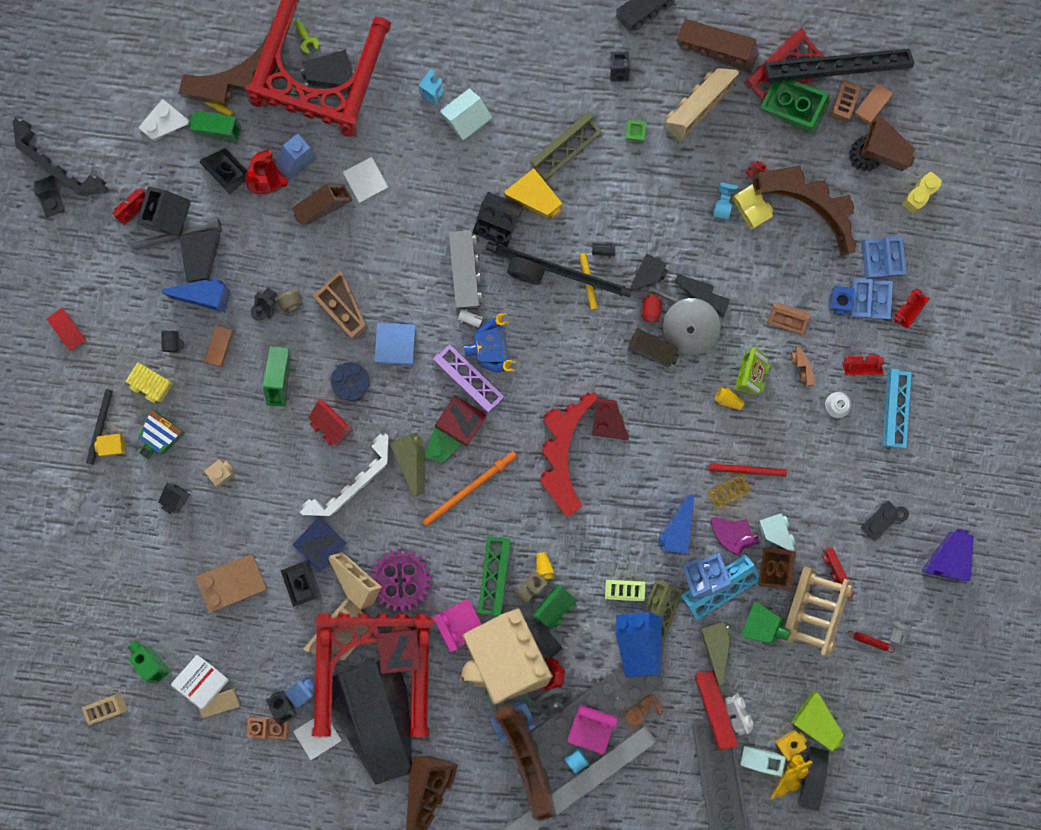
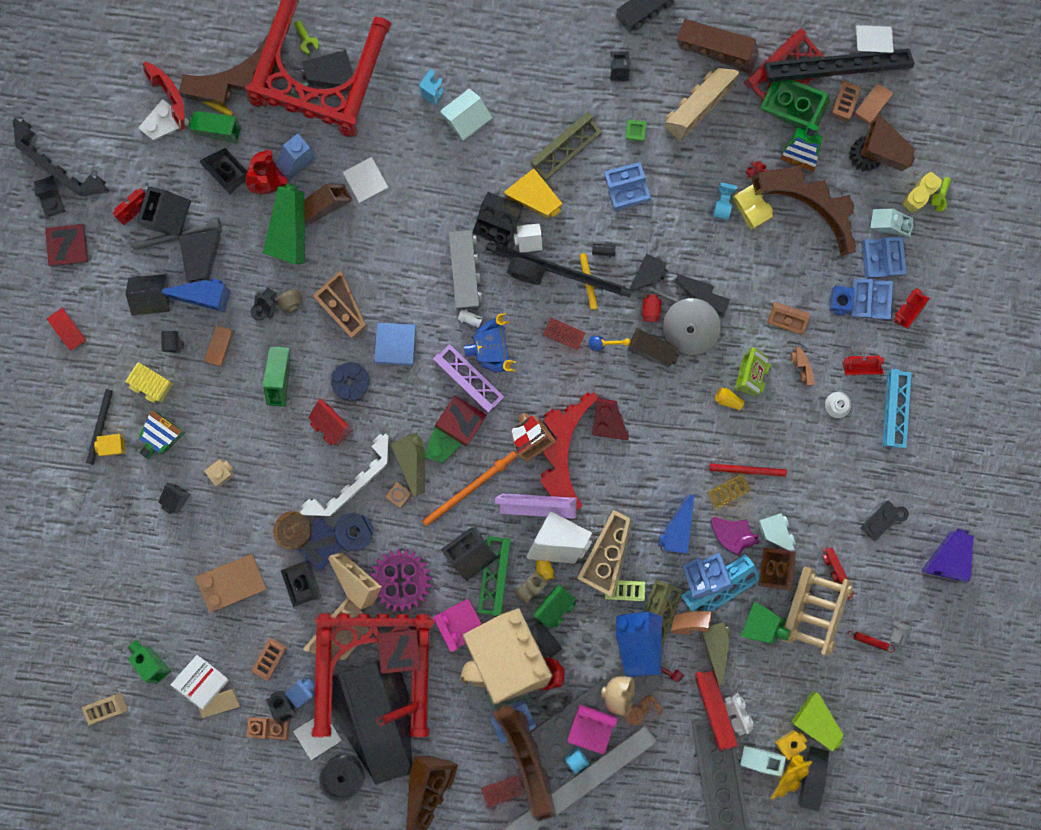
none -> dark red tile [45,224,88,267]
none -> black slope [125,274,170,316]
none -> red slope [143,61,185,131]
none -> nougat slope [251,638,288,681]
none -> green slope [263,184,305,265]
none -> clear orange tile [273,511,312,550]
none -> black wheel [319,754,365,802]
none -> dark blue plate [334,512,373,552]
none -> red piece [377,701,423,726]
none -> medium nougat tile [385,482,412,509]
none -> black slope [441,527,498,581]
none -> clear red plate [481,774,524,807]
none -> lavender fence [495,493,576,518]
none -> torso [512,413,556,462]
none -> white brick [514,224,543,253]
none -> white slope [526,511,592,564]
none -> clear red plate [543,318,585,351]
none -> tan wedge [577,510,633,598]
none -> hinge [589,336,631,351]
none -> tan cylinder [602,676,635,716]
none -> medium blue slope [604,162,651,211]
none -> dark red hand [661,666,684,682]
none -> nougat slope [671,611,712,635]
none -> torso [780,123,822,172]
none -> white sticker [856,25,893,52]
none -> light aqua slope [871,209,913,237]
none -> lime bar [931,177,951,211]

